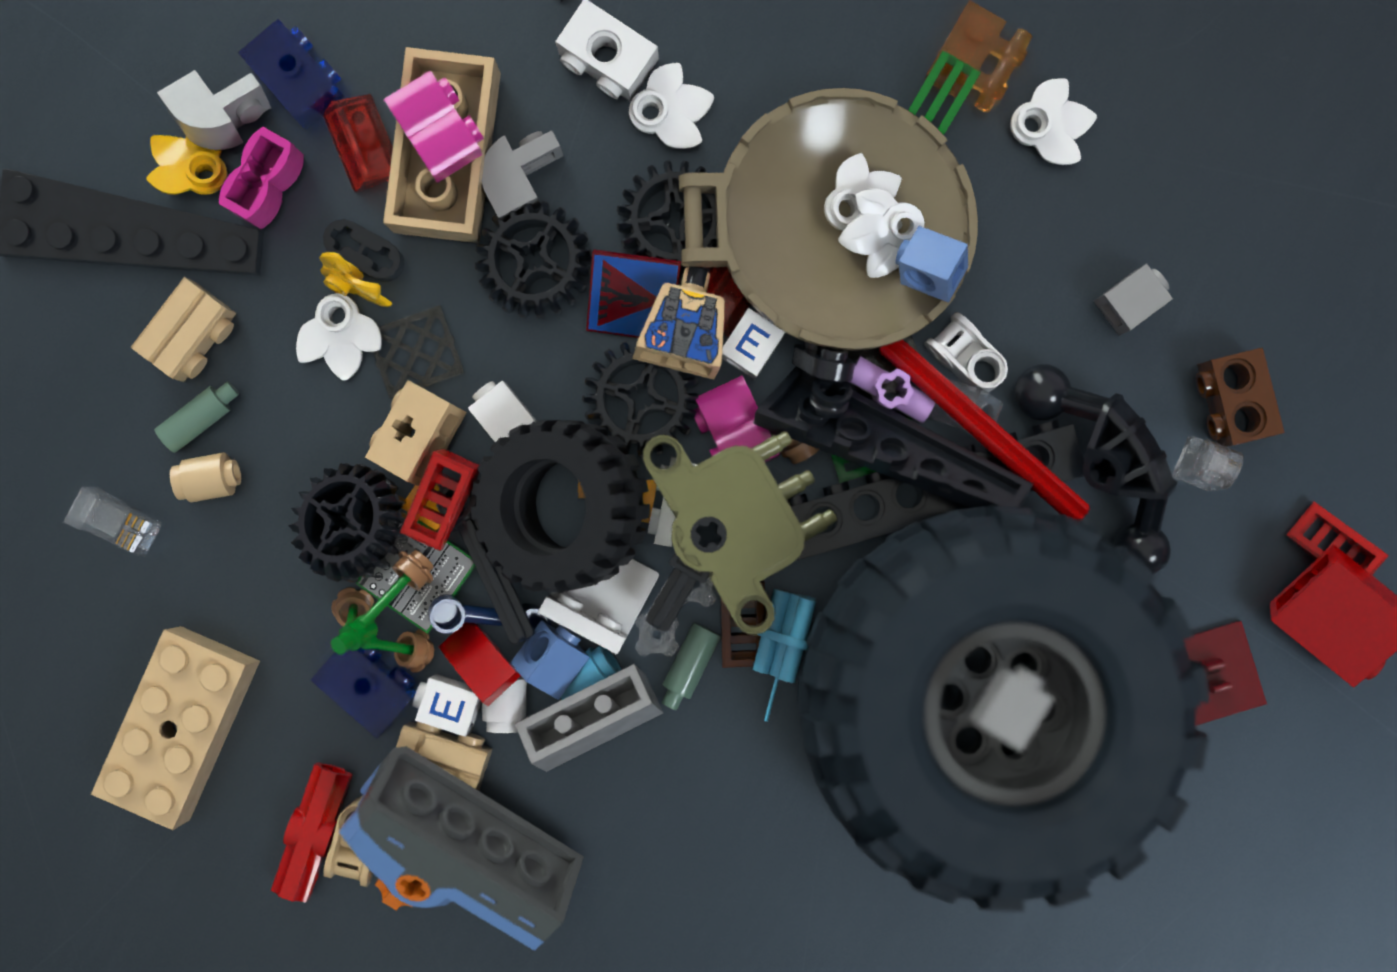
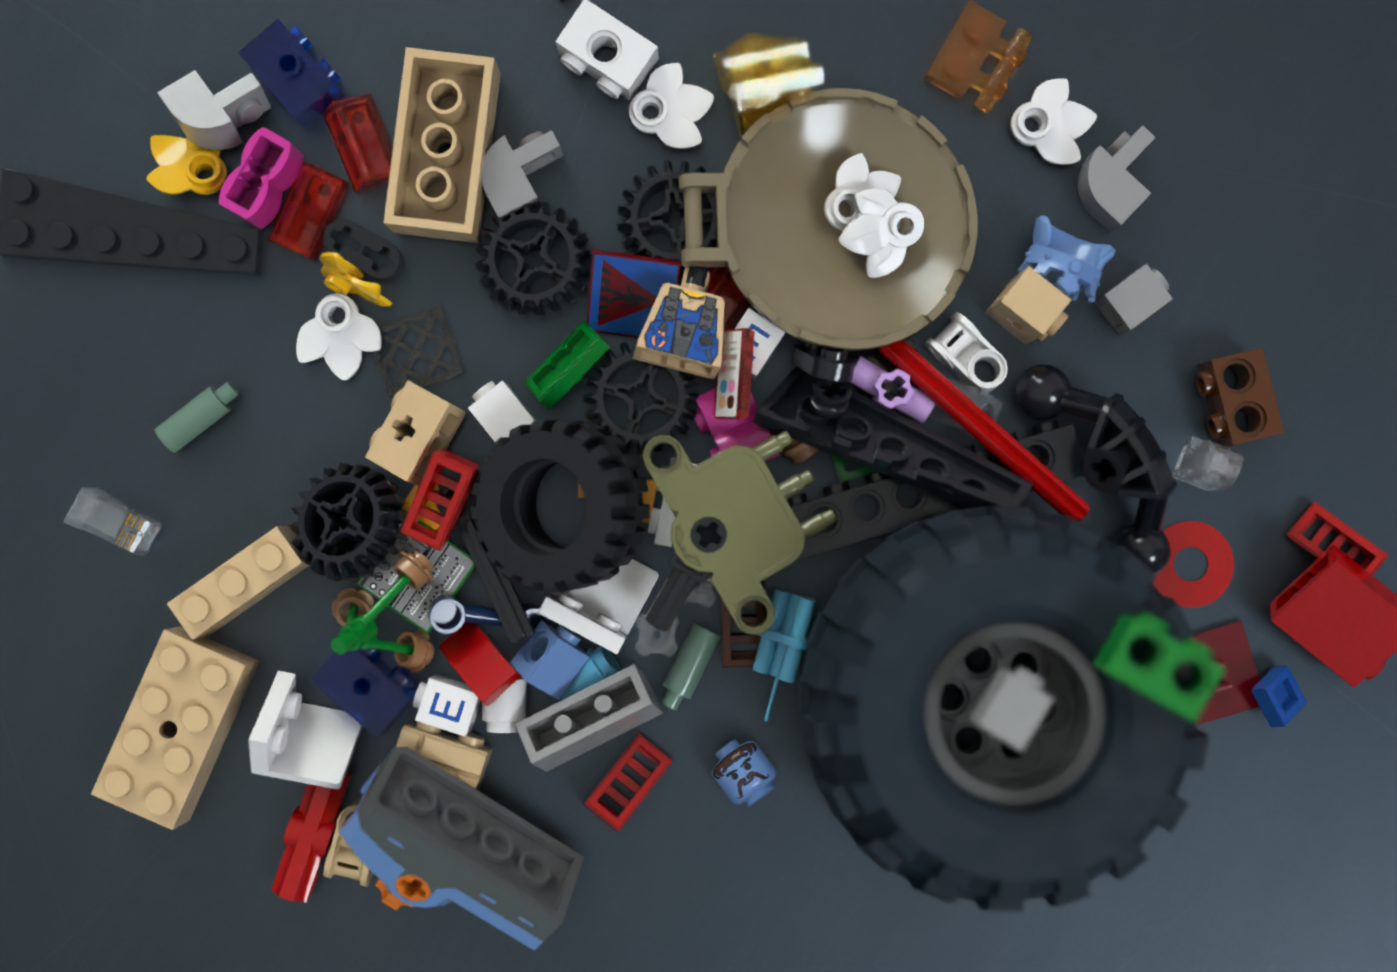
tan brick [131,277,237,382] -> none
tan brick [170,452,241,503] -> none
dark pink brick [384,71,484,183] -> none
medium blue brick [895,226,968,303] -> none
green tile [908,50,981,135] -> none
none -> tan brick [167,526,309,640]
none -> white bracket [249,671,364,789]
none -> clear red slope [268,163,349,261]
none -> green plate [524,320,610,410]
none -> red slope [583,734,673,832]
none -> medium blue head [712,739,777,807]
none -> clear yellow piece [713,32,824,139]
none -> slope [714,328,755,421]
none -> tan brick [985,266,1071,345]
none -> medium blue hair [1017,216,1116,303]
none -> light grey brick [1077,126,1156,233]
none -> green brick [1092,612,1225,723]
none -> red piece [1152,521,1234,608]
none -> blue plate [1251,665,1307,727]

